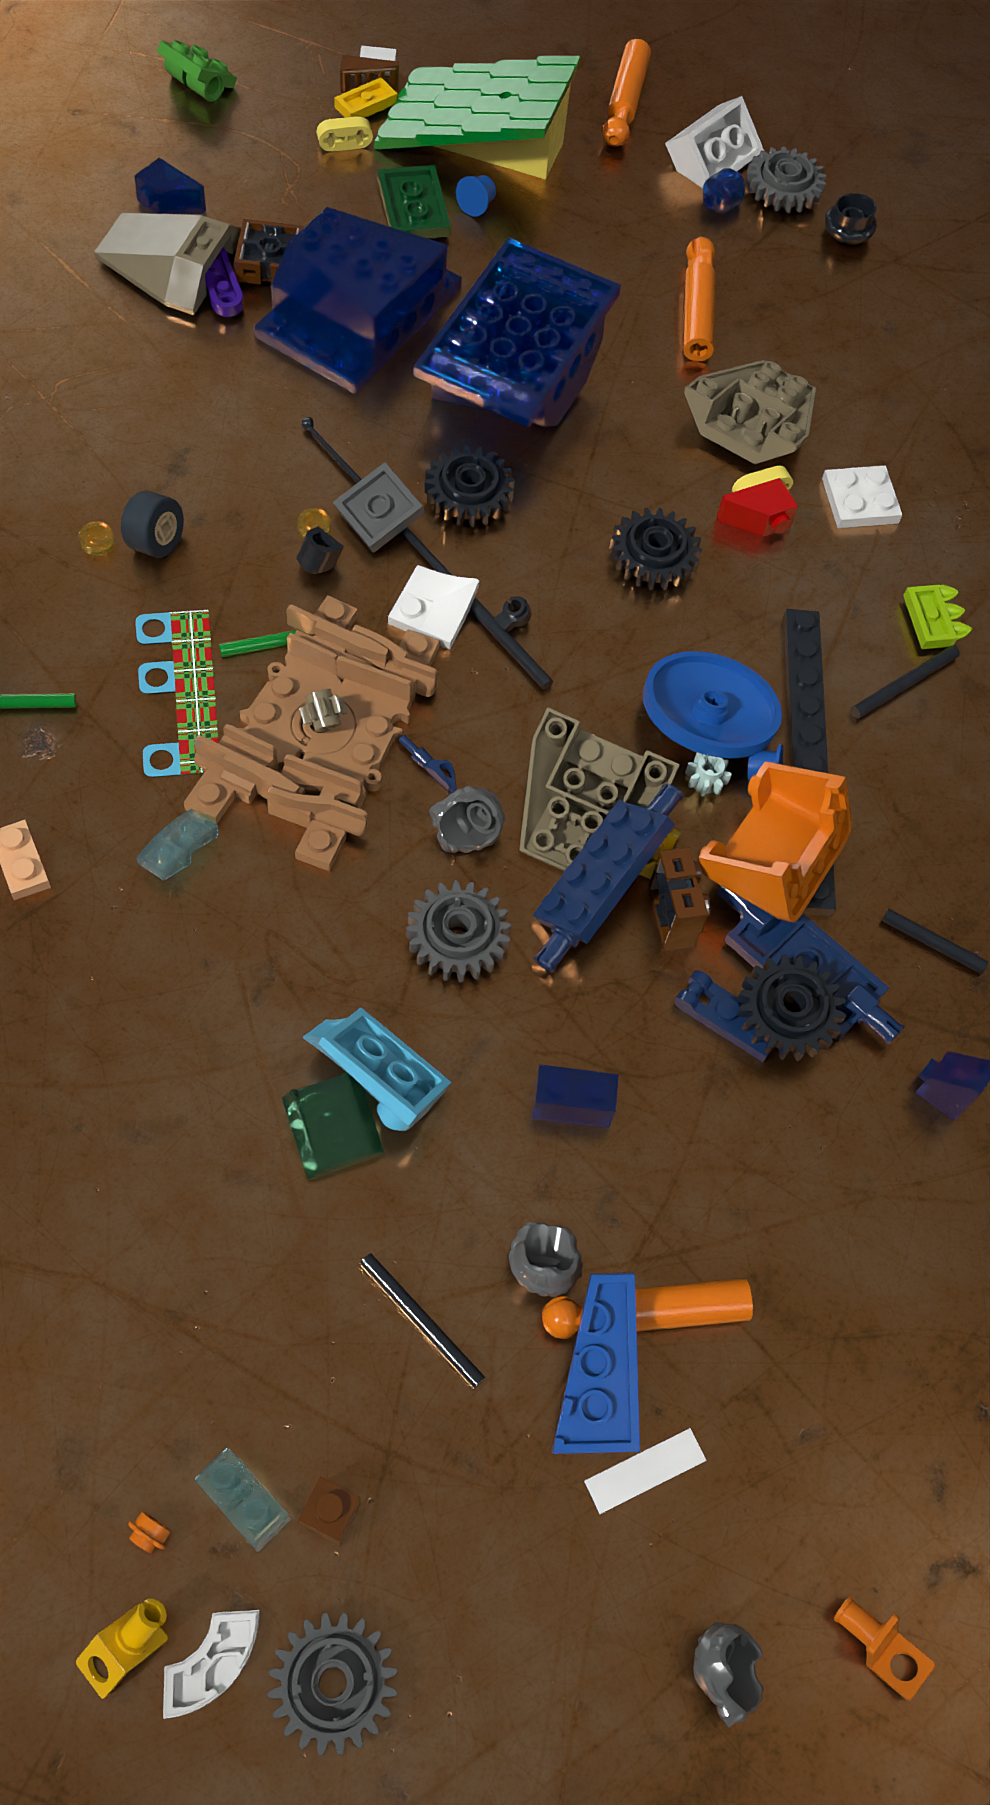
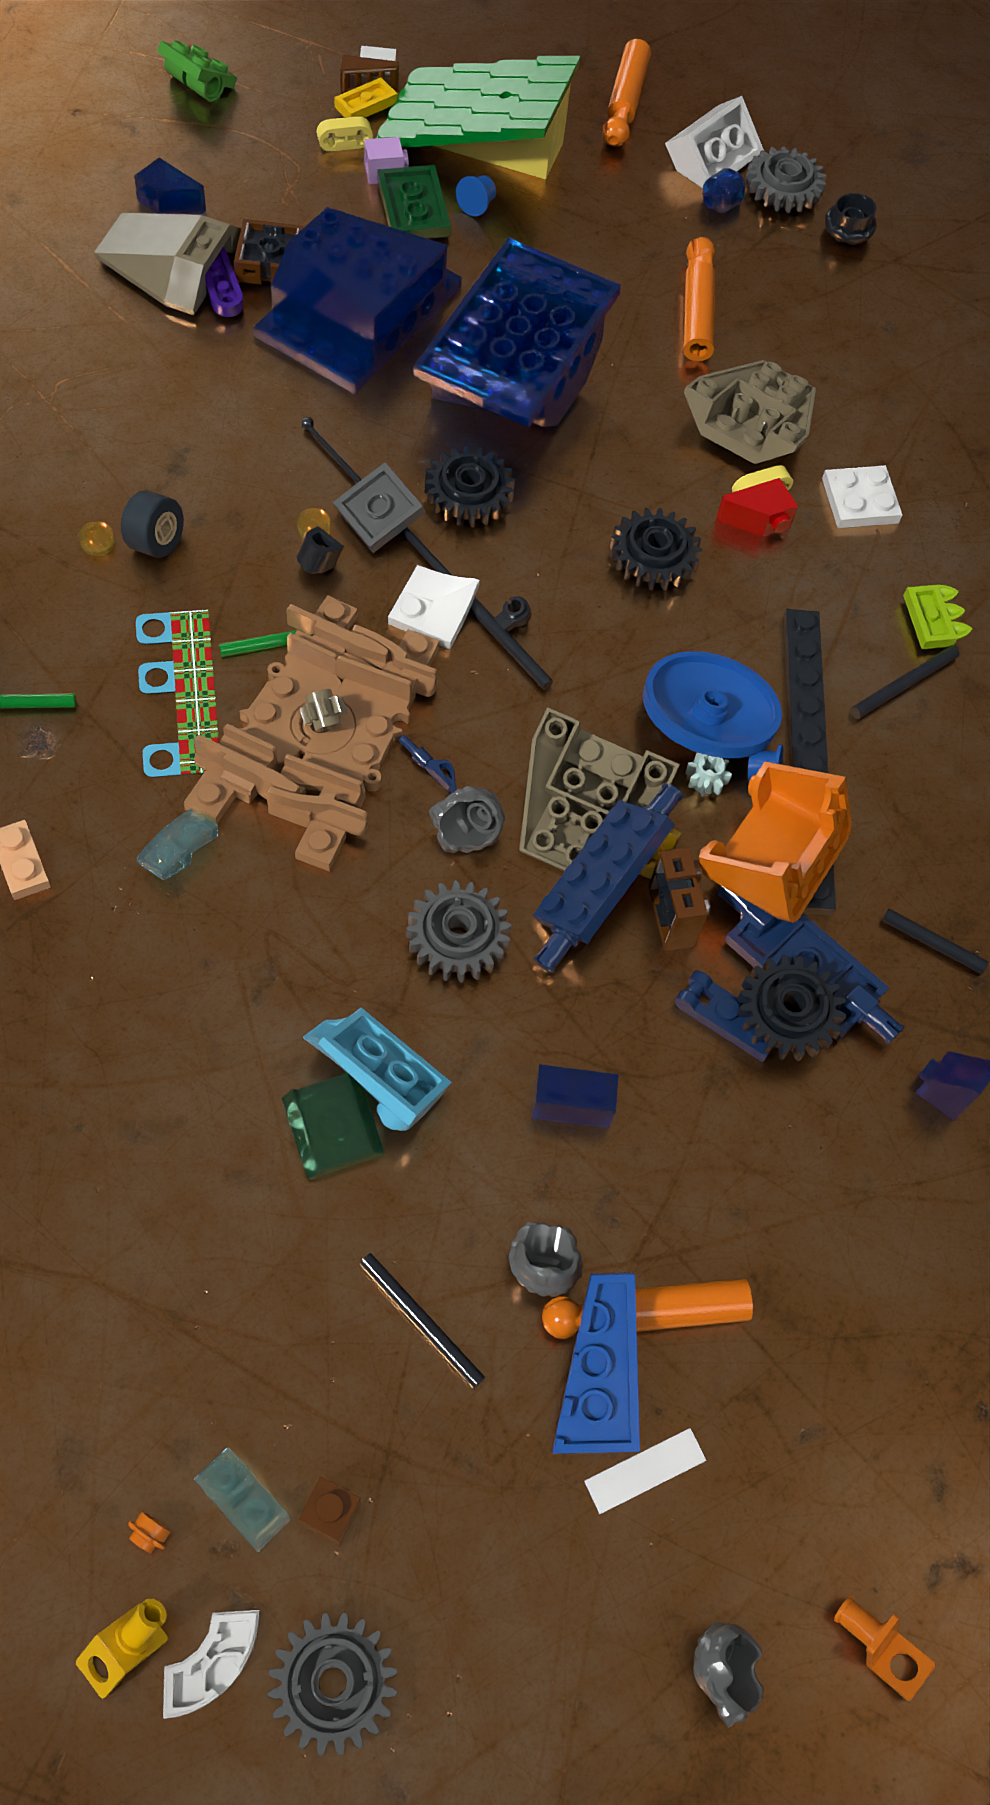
none -> lavender brick [364,137,408,184]

